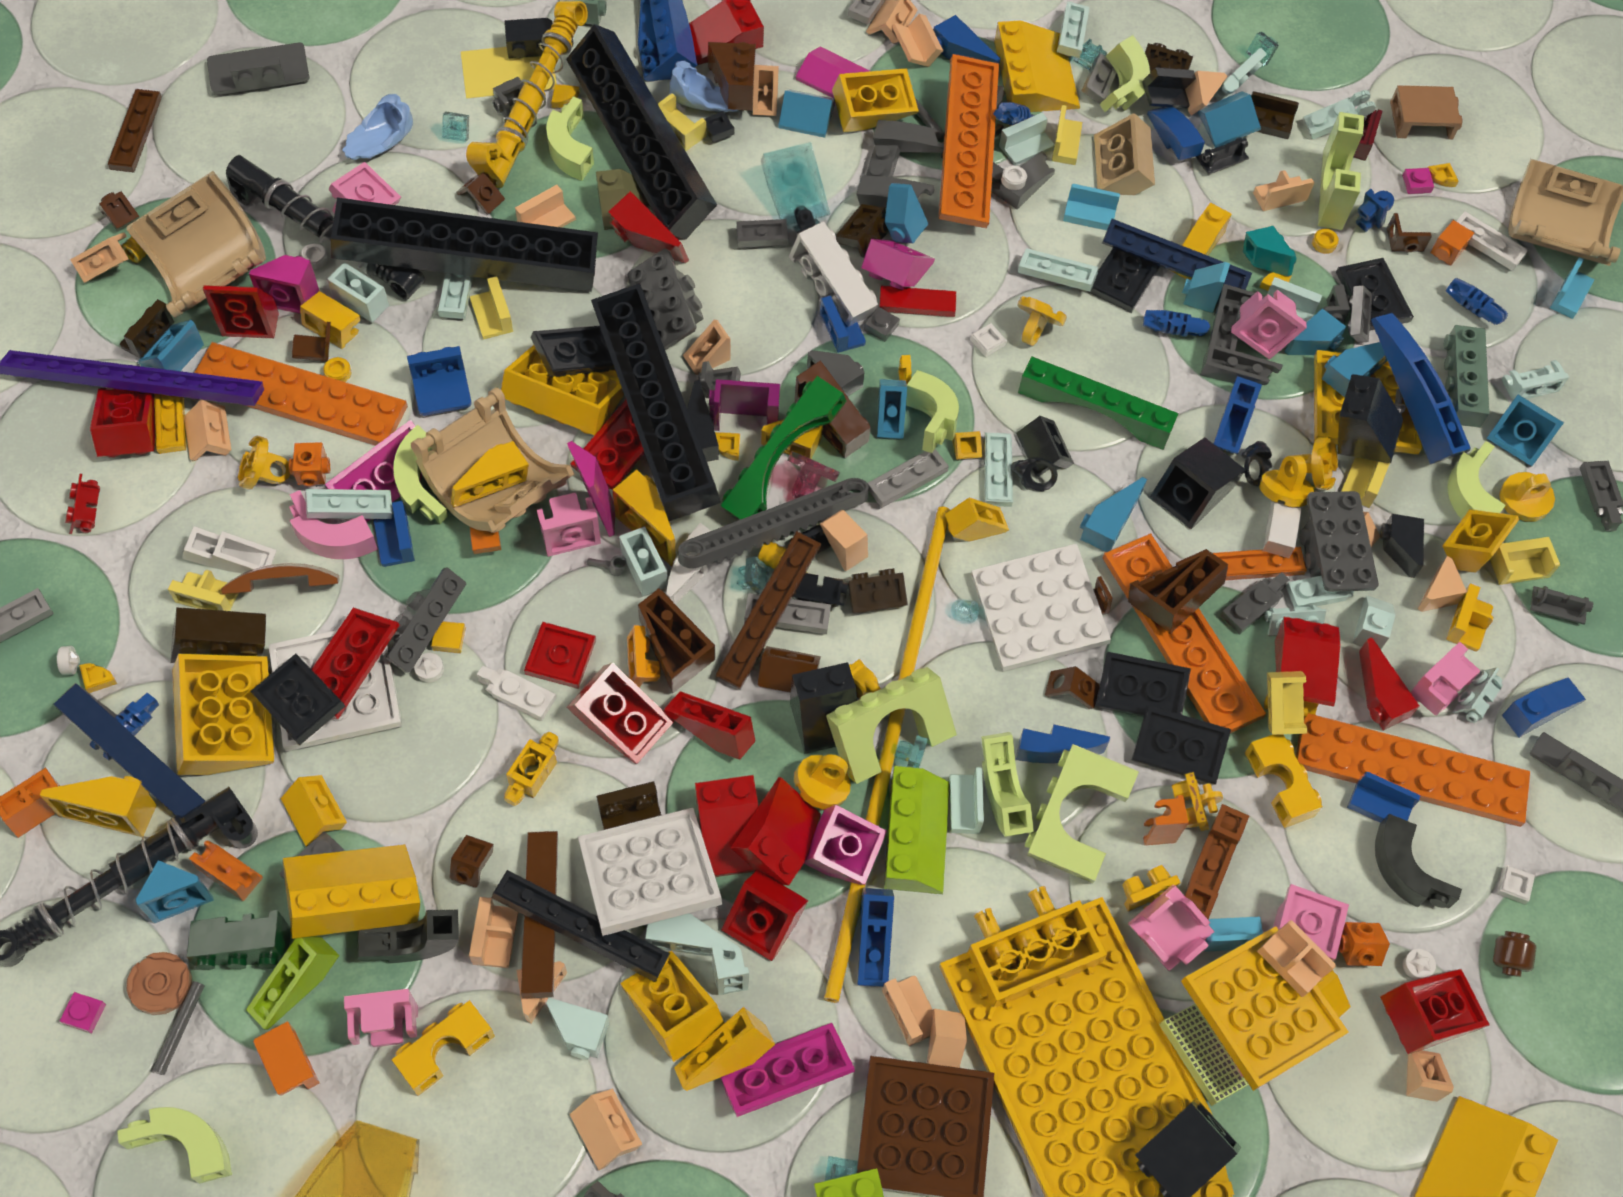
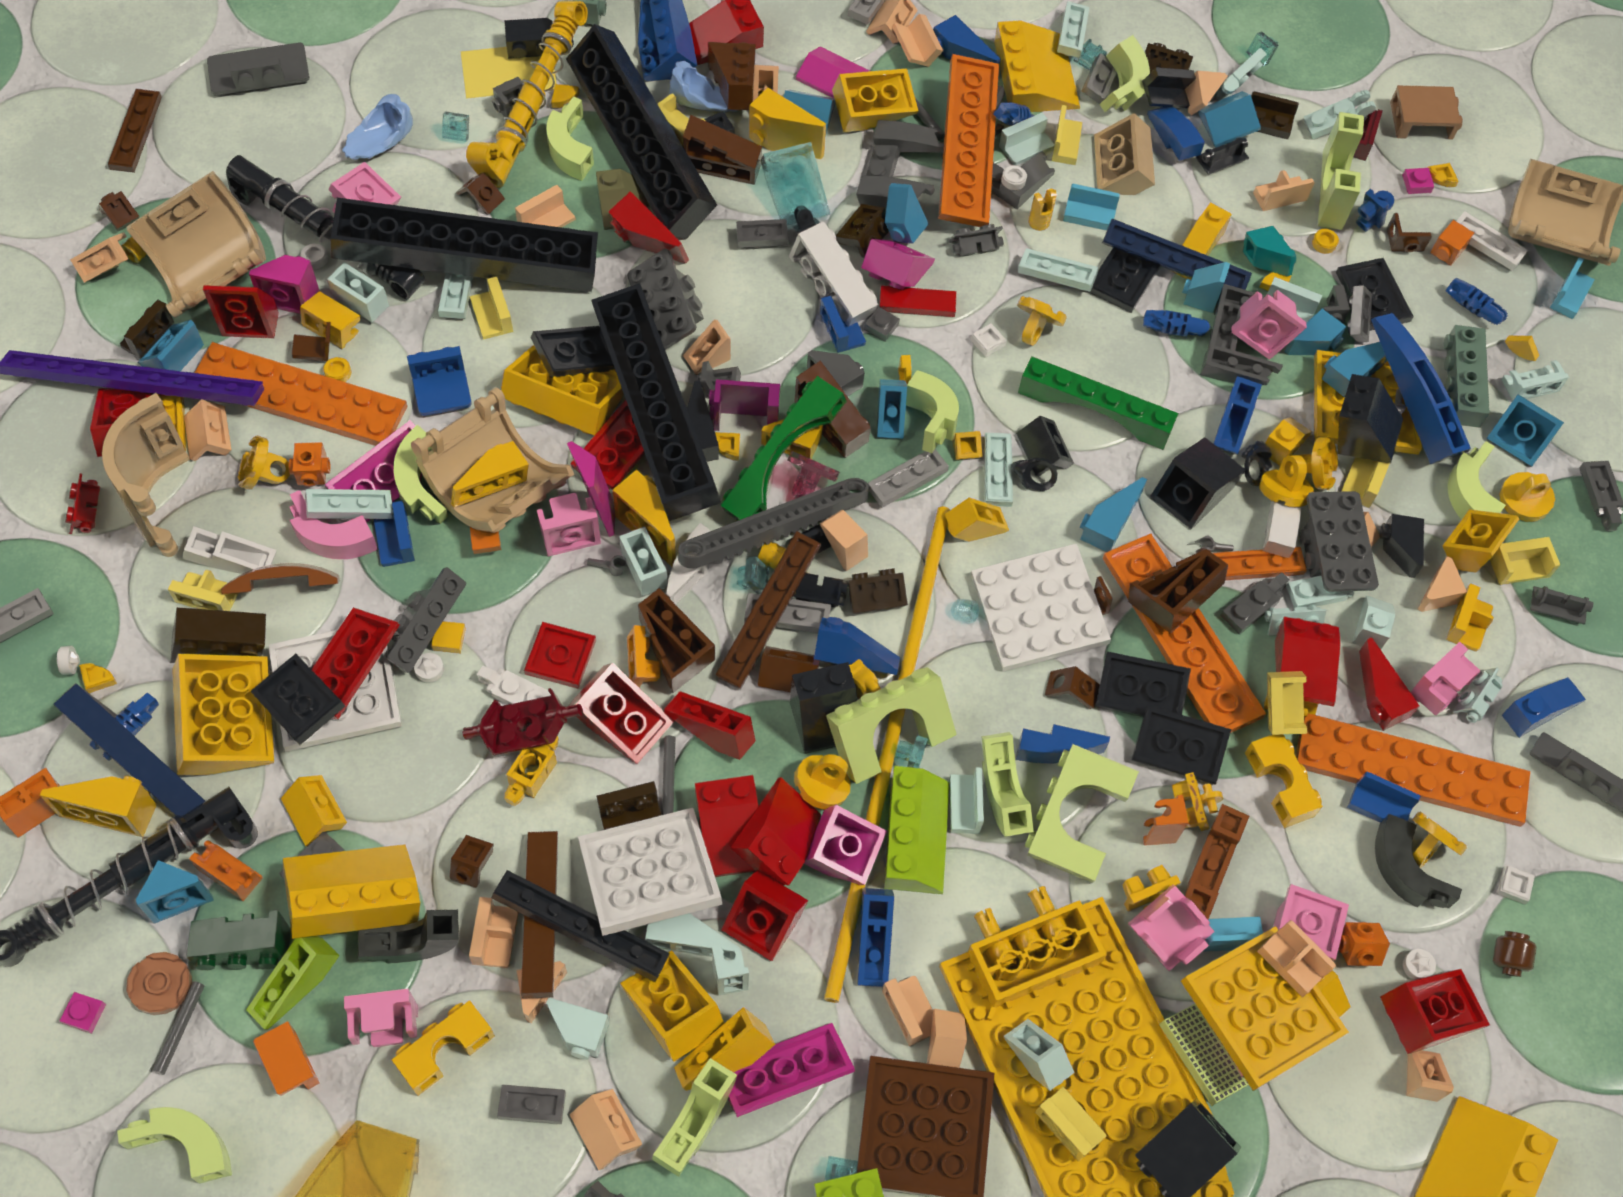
none -> tan hinge [102,393,190,557]
none -> dark red plate [462,688,583,756]
none -> flat silver plate [497,1084,566,1124]
none -> yellowish green arch [652,1058,737,1177]
none -> dark grey bar [662,735,676,815]
none -> reddish brown wedge [683,114,762,185]
none -> yellow slope [749,88,826,159]
none -> blue slope [814,617,900,675]
none -> dark grey hinge [949,224,1004,256]
none -> light aqua slope [1004,1019,1074,1091]
none -> yellow hinge [1028,188,1057,231]
none -> light yellow panel [1035,1087,1107,1162]
none -> flat silver hand [1195,535,1234,553]
none -> yellow slope [1265,417,1312,466]
none -> yellow tile [1412,811,1467,868]
none -> yellow tile [1505,335,1539,361]

